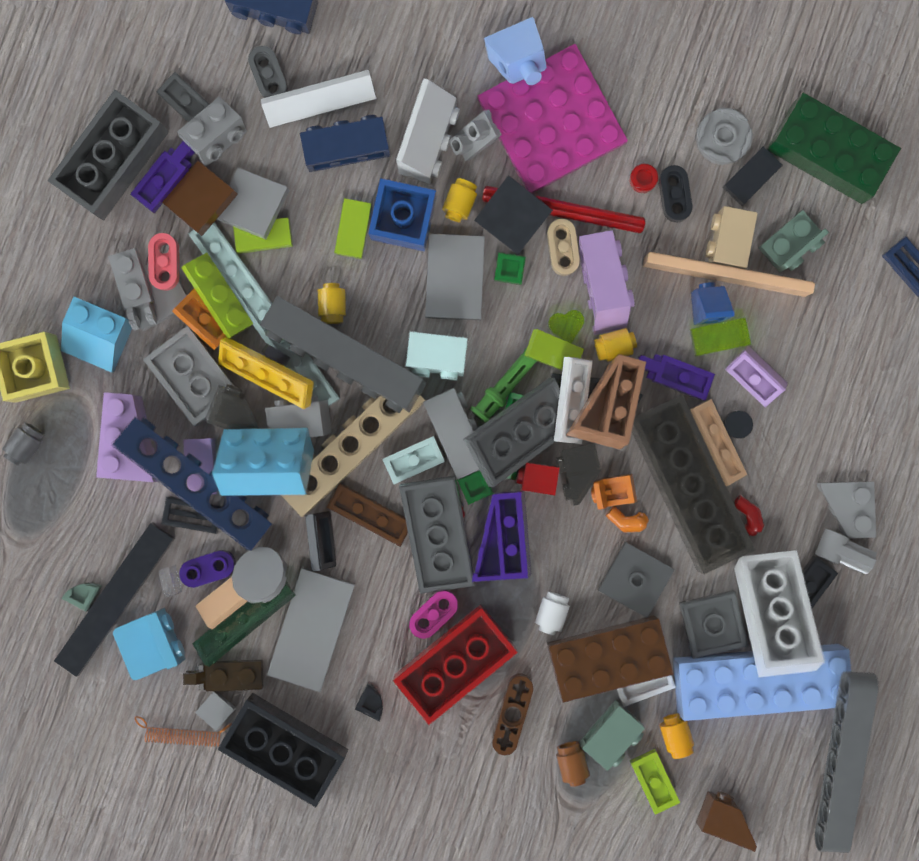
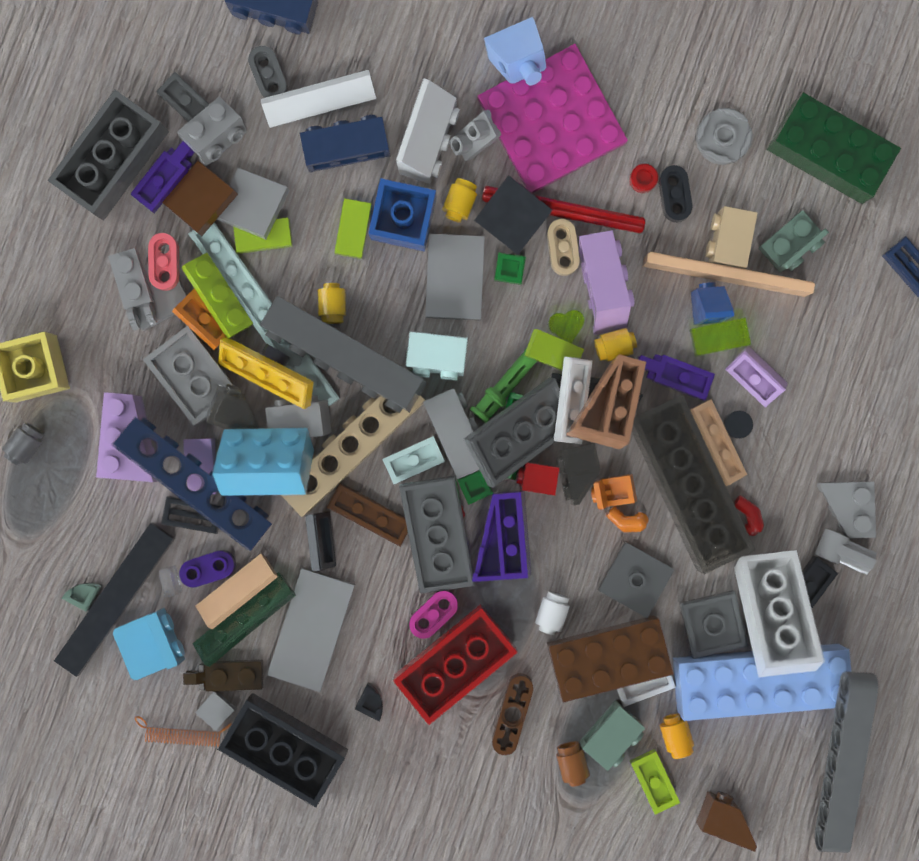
medium azure slope [61,296,132,373] -> none
light grey tile [232,547,287,604] -> none
black tile [723,146,783,206] -> none

